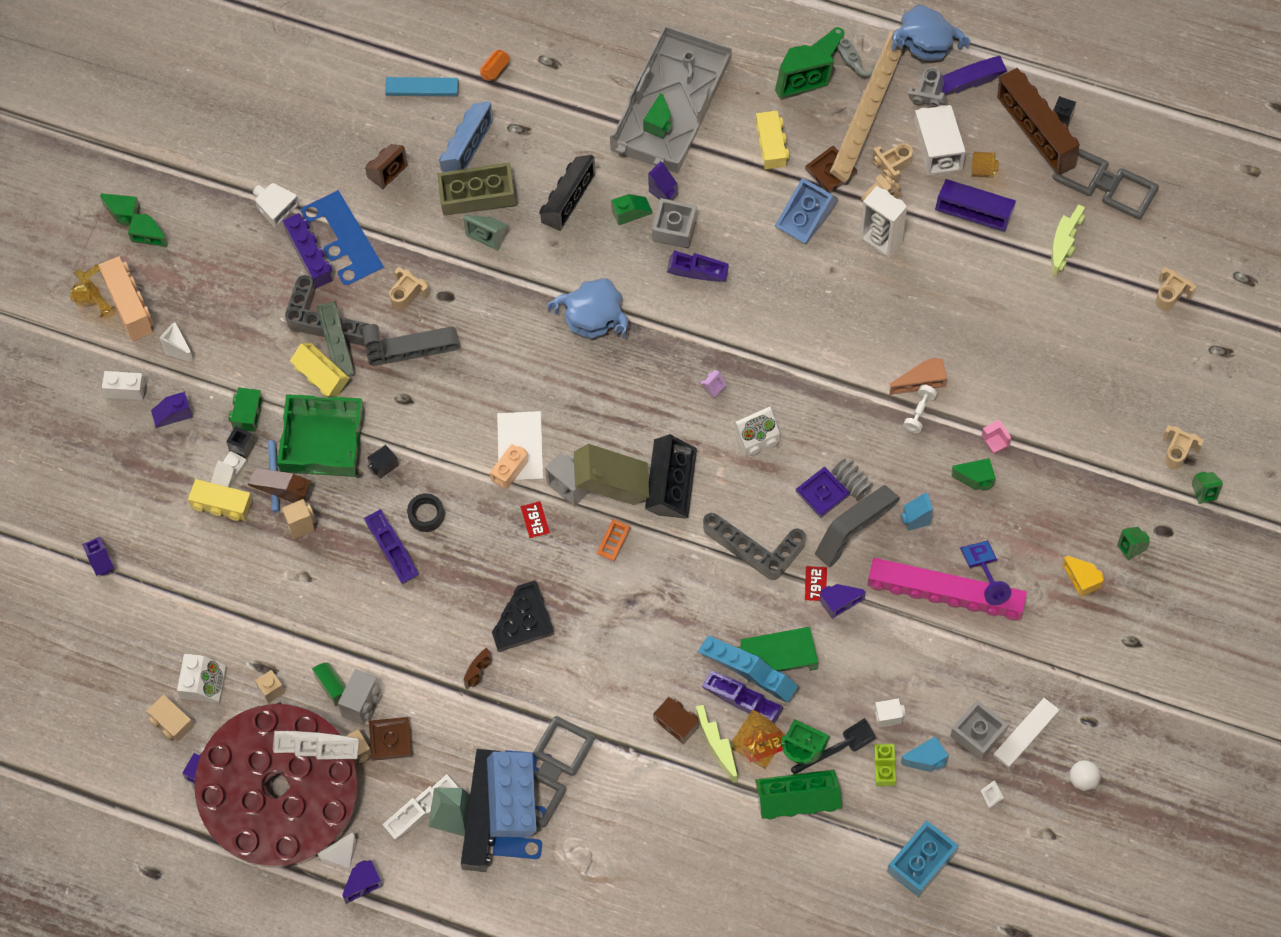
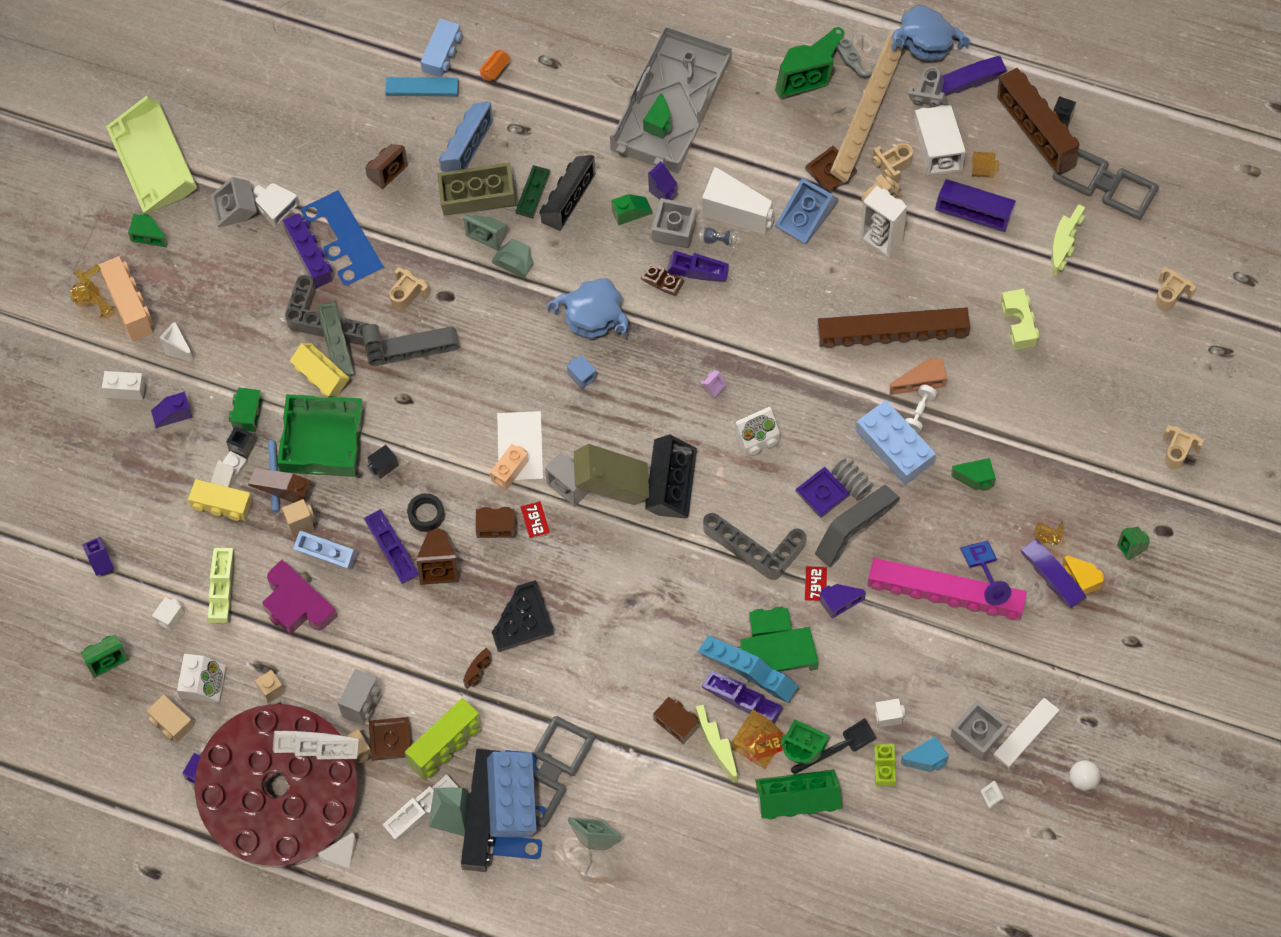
green slope [100,193,140,226] -> none
green brick [312,662,346,707] -> none
dark purple slope [342,860,383,904] -> none
orange slope [596,519,631,562] -> none
light yellow brick [756,111,789,170] -> none
dark azure brick [887,820,959,898] -> none
dark azure slope [901,493,933,531] -> none
bright pink panel [981,420,1011,454] -> none
green slope [1192,472,1223,504] -> none
none -> green slope [80,634,129,678]
none -> yellowish green slope [106,96,197,214]
none -> white brick [152,597,184,632]
none -> yellowish green slope [208,548,233,623]
none -> light grey slope [211,177,257,227]
none -> magenta brick [262,559,338,634]
none -> light blue brick [293,531,358,569]
none -> lime brick [405,697,482,781]
none -> reddish brown slope [416,528,459,585]
none -> light blue brick [420,19,462,78]
none -> reddish brown brick [476,507,515,538]
none -> sand green slope [492,239,533,279]
none -> dark green tile [515,165,550,219]
none -> medium blue brick [567,355,597,390]
none -> sand green slope [568,817,622,850]
none -> reddish brown slope [641,263,684,296]
none -> clear piece [699,226,741,248]
none -> white slope [702,167,774,235]
none -> green brick [749,607,791,637]
none -> reddish brown brick [817,307,970,348]
none -> light blue brick [856,400,936,485]
none -> yellowish green arch [1000,289,1039,350]
none -> dark purple slope [1021,539,1086,608]
none -> clear yellow plate [1033,521,1064,545]

